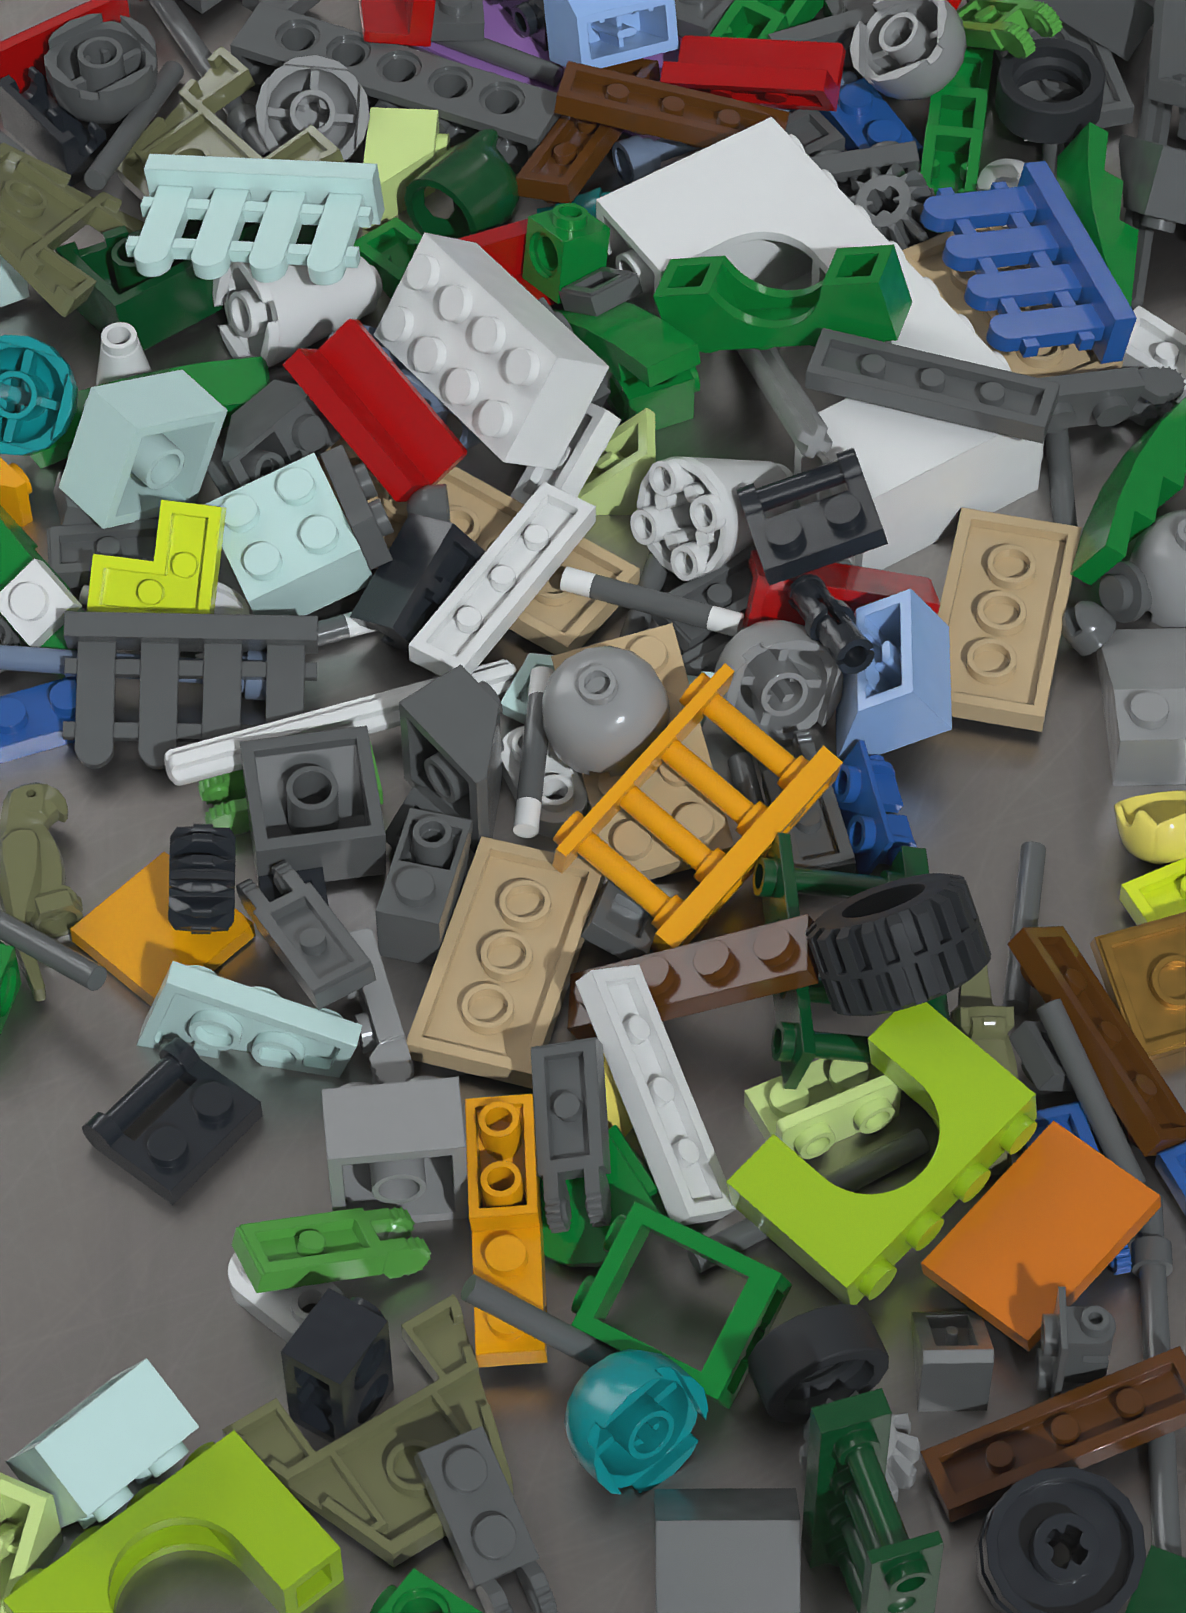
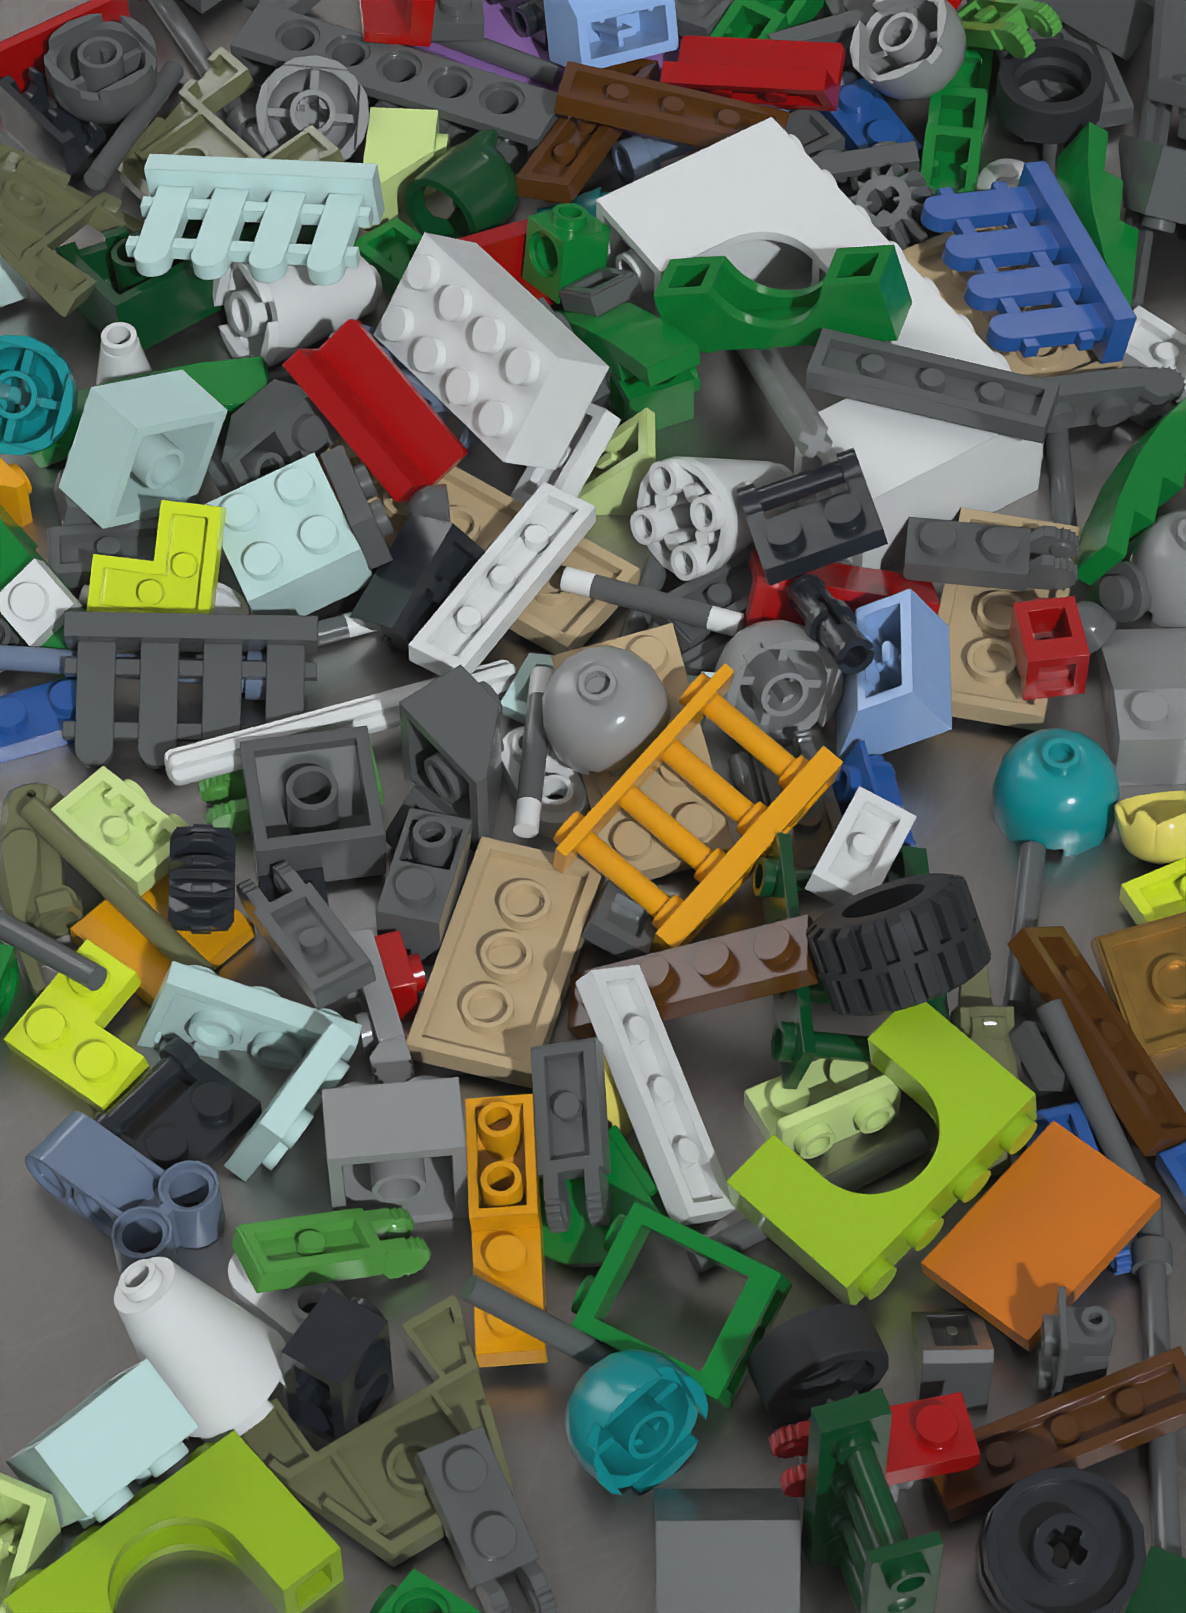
none -> neon yellow plate [3,939,150,1114]
none -> olive bar [21,798,215,971]
none -> sand blue piece [25,1111,226,1277]
none -> yellowish green bracket [51,766,189,896]
none -> white cone [114,1257,286,1443]
none -> light aqua plate [224,1022,354,1182]
none -> red plate [374,930,427,1024]
none -> red hinge [768,1392,981,1499]
none -> white plate [805,786,917,905]
none -> dark grey hinge [903,517,1080,591]
none -> teal cylinder [992,728,1120,856]
none -> red brick [1009,596,1090,701]

